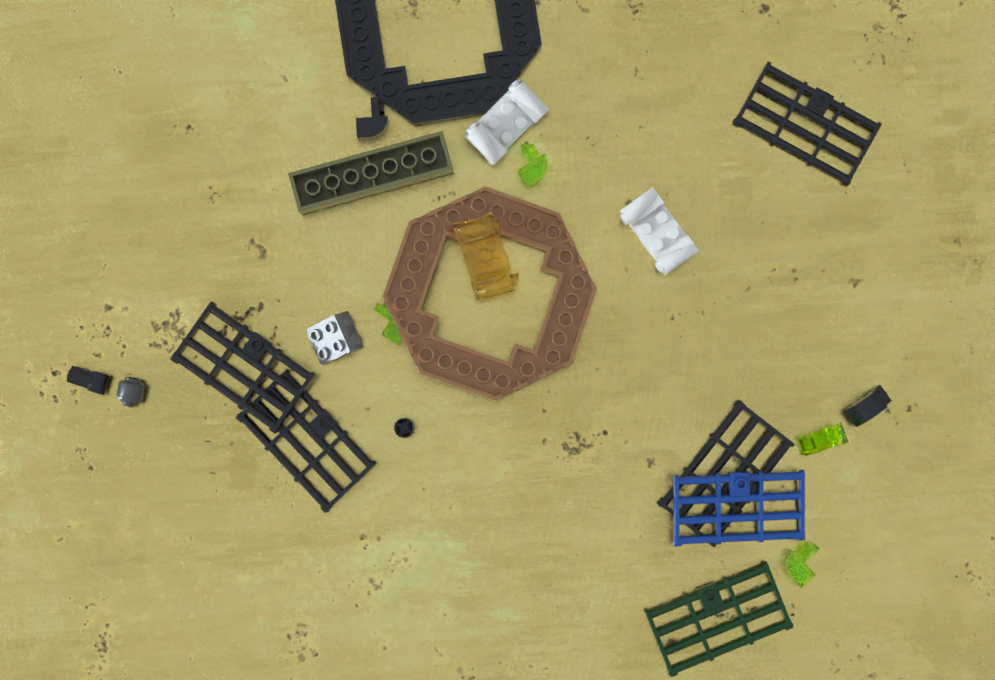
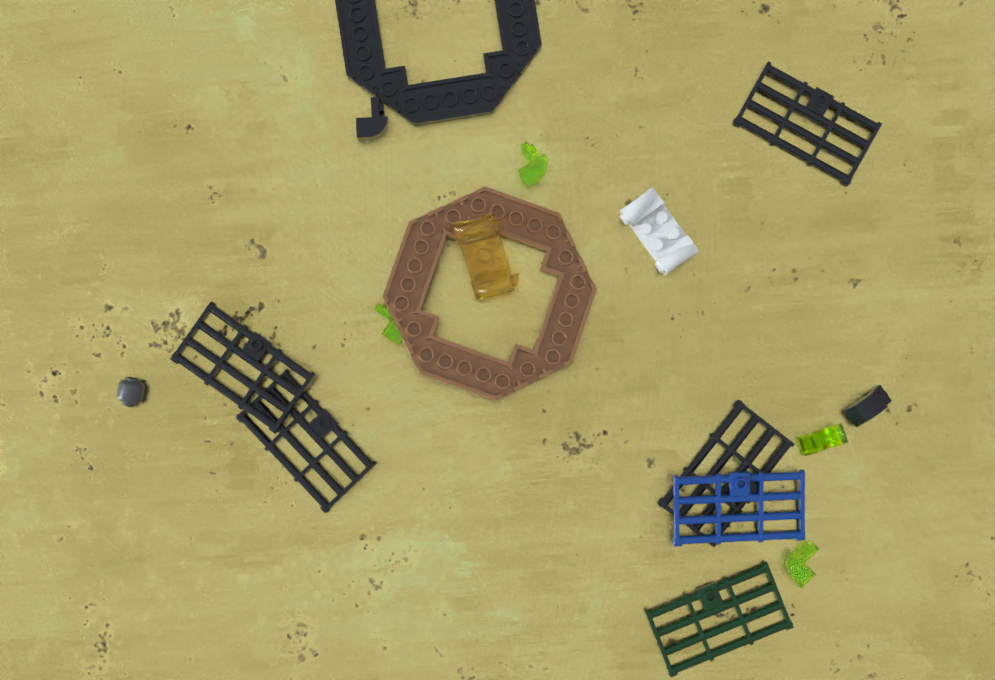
black piece [67,366,110,395] -> none
olive brick [288,131,454,215] -> none
light grey bracket [307,311,363,365] -> none
black wheel [394,418,415,438] -> none
white piece [464,80,549,165] -> none

